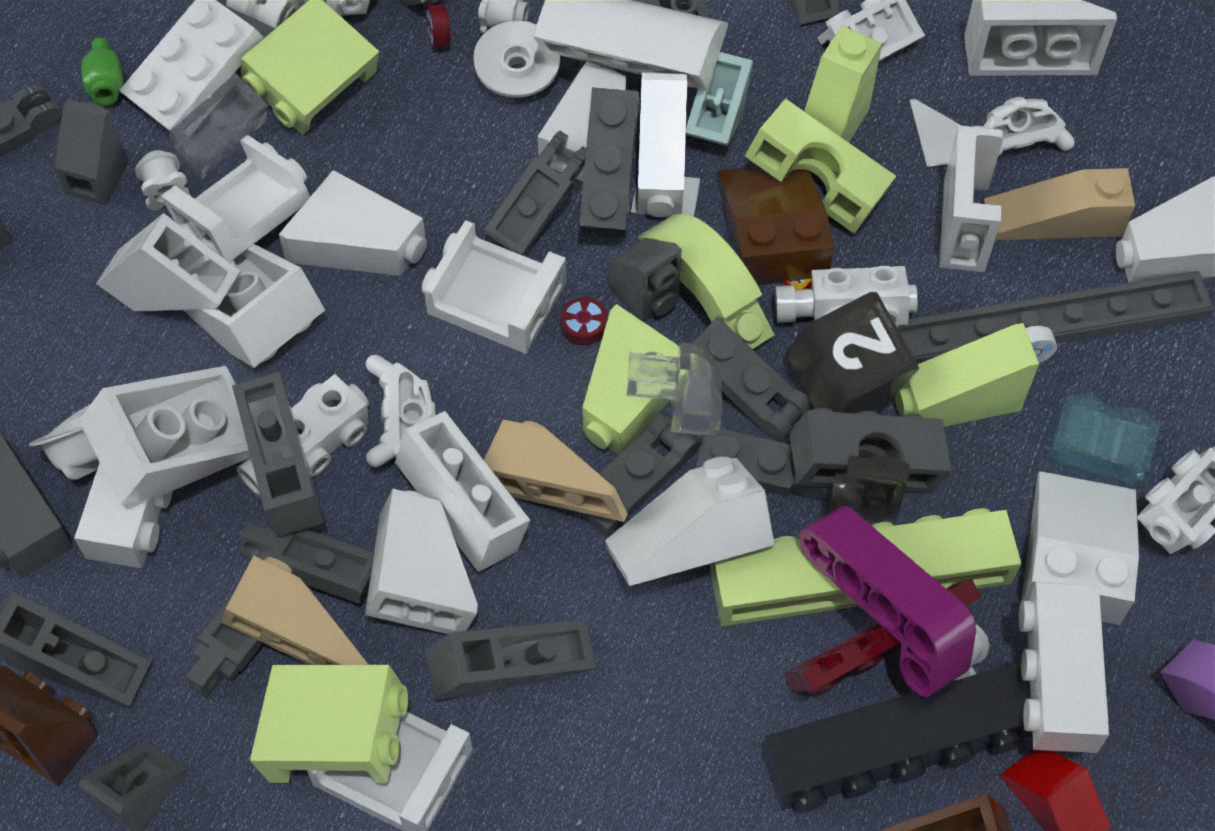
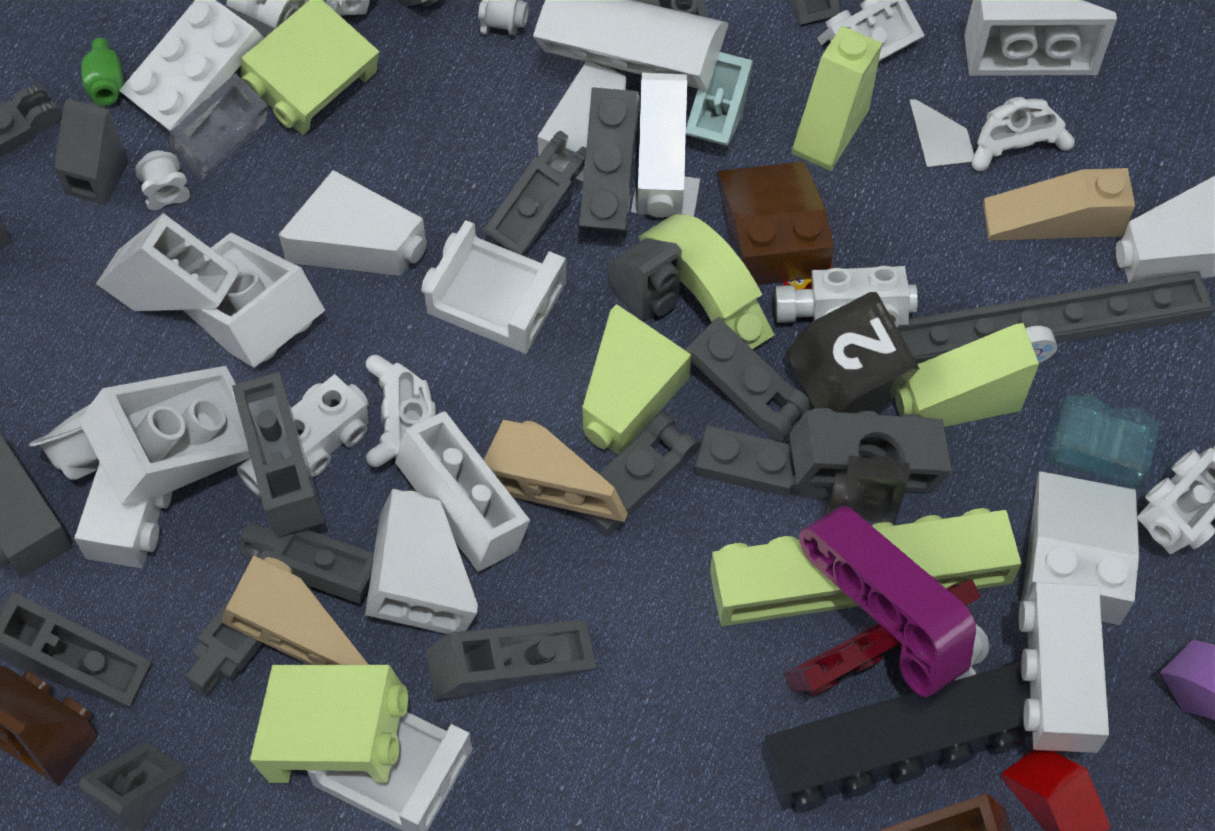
white panel [161,135,310,262] -> none
dark red tile [426,4,450,49] -> none
white dish [473,21,560,98] -> none
dark red tile [561,297,607,345] -> none
white slope [605,457,775,586] -> none
clear brick [627,341,723,437] -> none
yellowish green arch [745,98,896,234] -> none
white panel [939,125,1003,272] -> none

